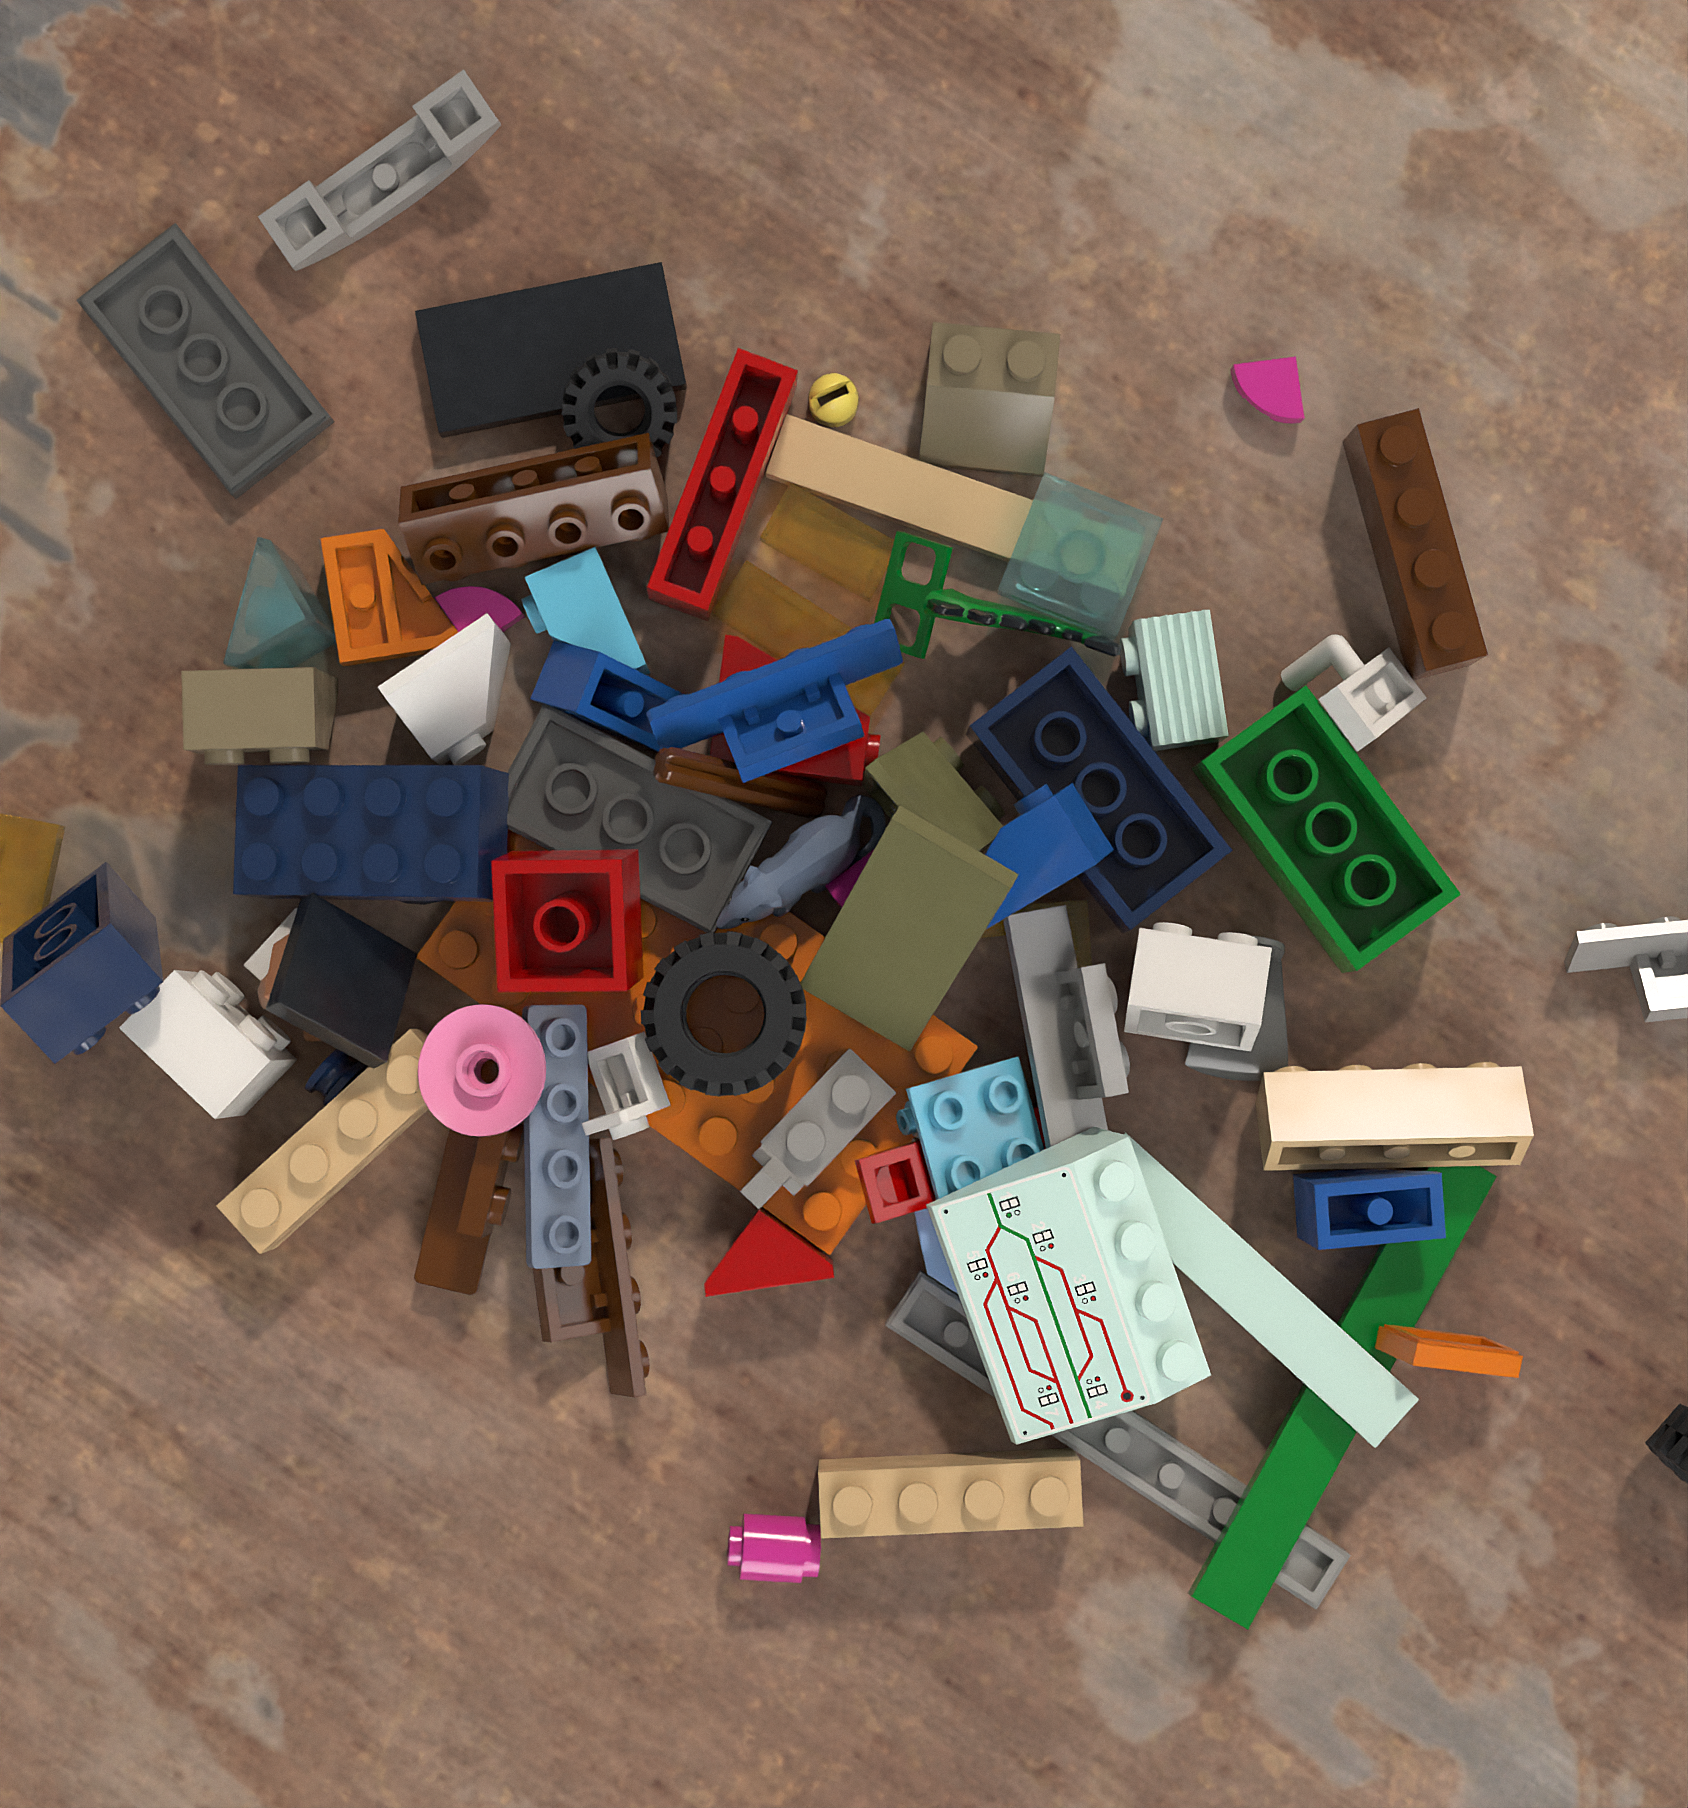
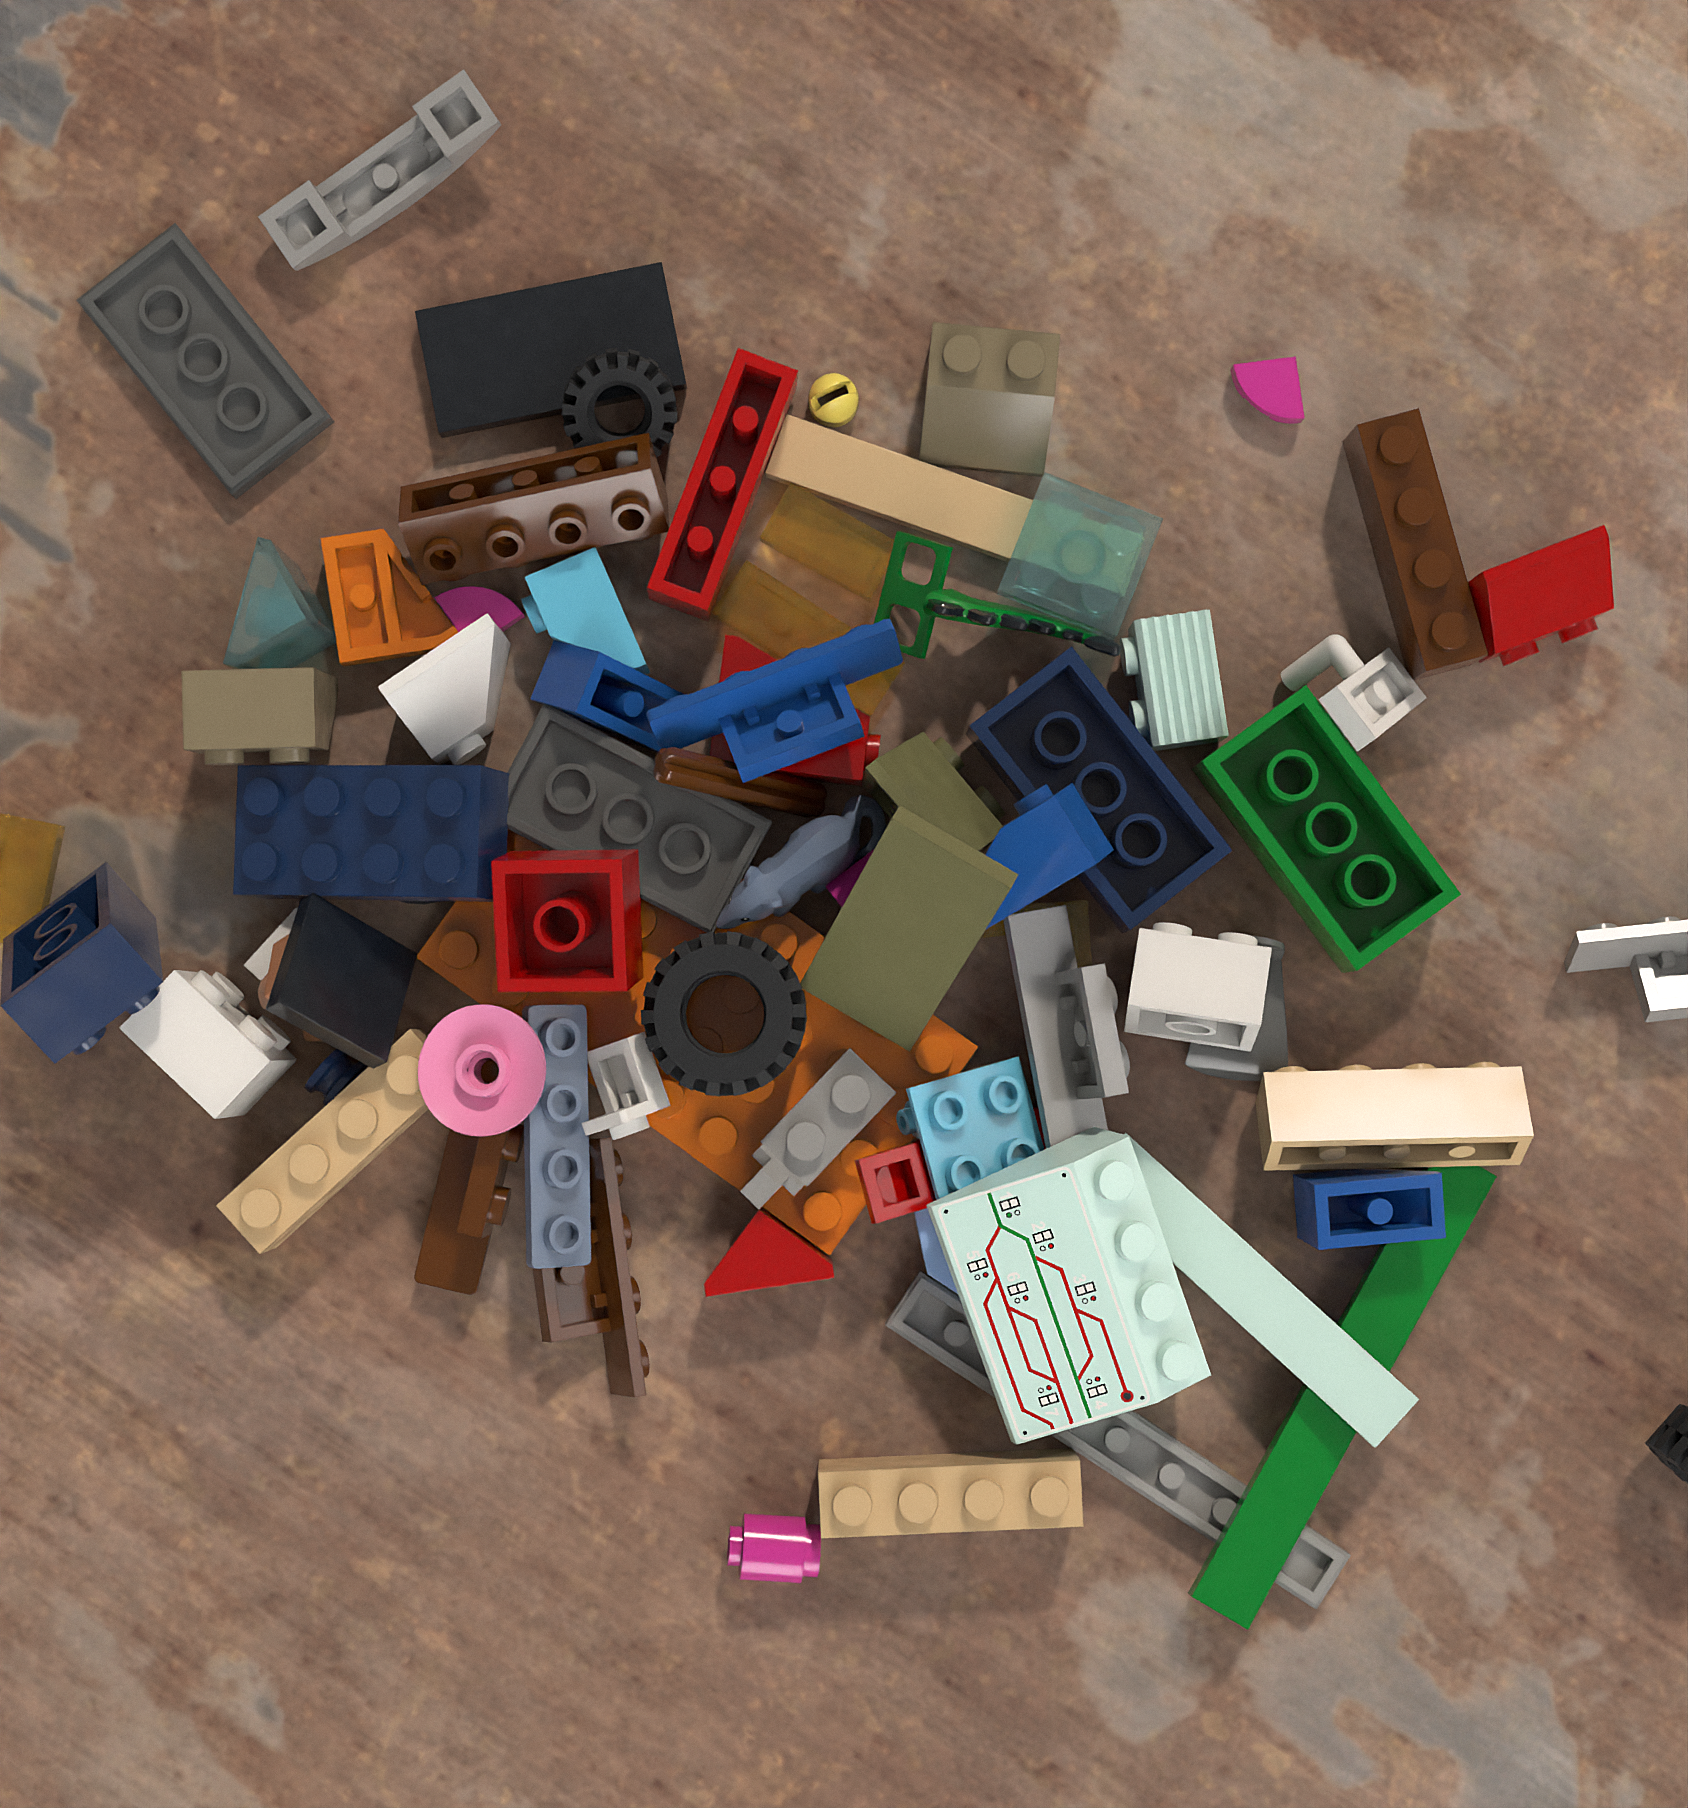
orange tile [1375,1324,1523,1378] -> none
none -> red slope [1468,525,1614,667]

